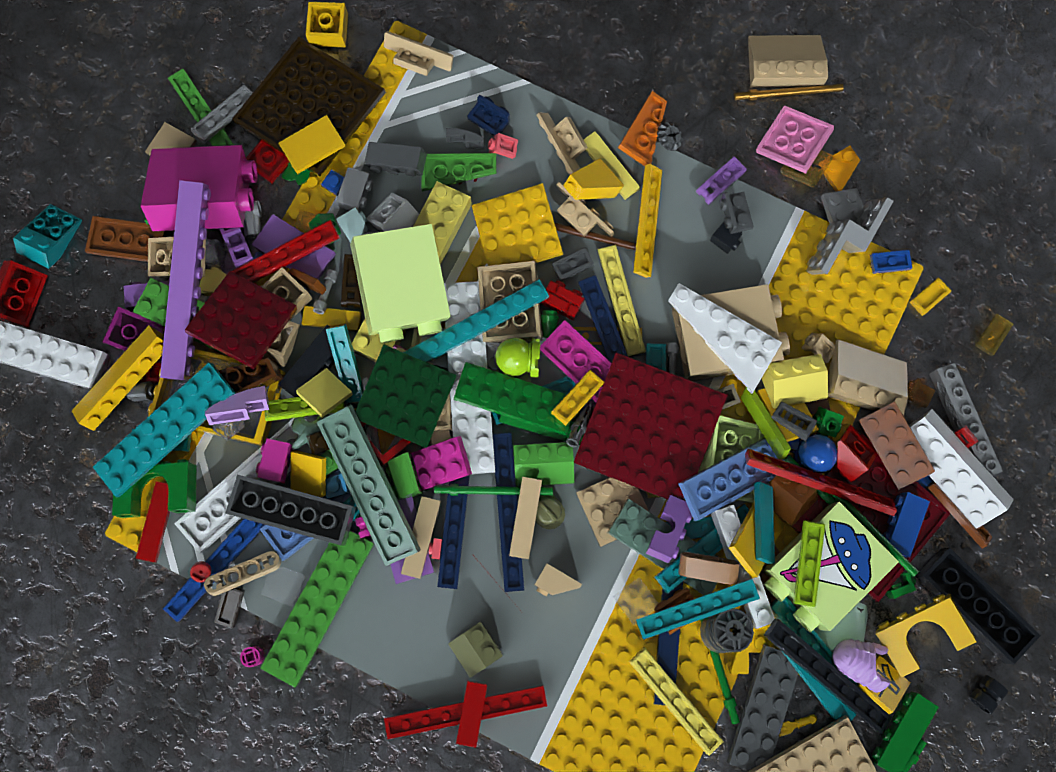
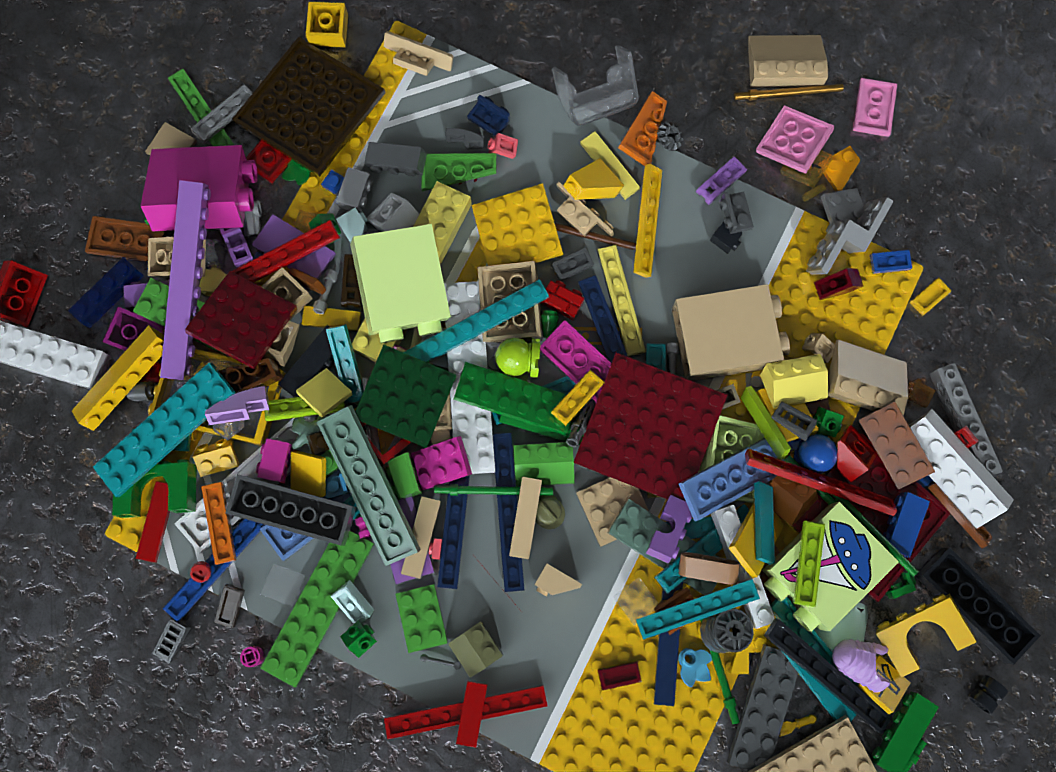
teal slope [13,204,82,269] -> none
tan beam [204,551,281,596] -> none
yellow tile [279,115,345,174] -> none
tan bracket [536,112,588,174] -> none
light yellow tile [629,648,724,756] -> none
white wing [668,283,782,394] -> none
clear yellow plate [975,314,1014,356] -> none
none -> clear blue brick [68,257,144,328]
none -> dark grey slope [152,618,191,663]
none -> yellow bracket [192,439,239,477]
none -> orange plate [201,482,237,565]
none -> light aqua slope [331,580,374,624]
none -> green brick [340,620,377,658]
none -> bright green plate [395,584,448,653]
none -> dark grey hinge [420,654,461,670]
none -> clear windscreen [552,45,639,126]
none -> dark red tile [598,661,642,690]
none -> medium azure plate [678,648,712,687]
none -> clear yellow tile [802,184,826,202]
none -> dark red slope [814,268,864,300]
none -> bright pink tile [852,78,897,137]

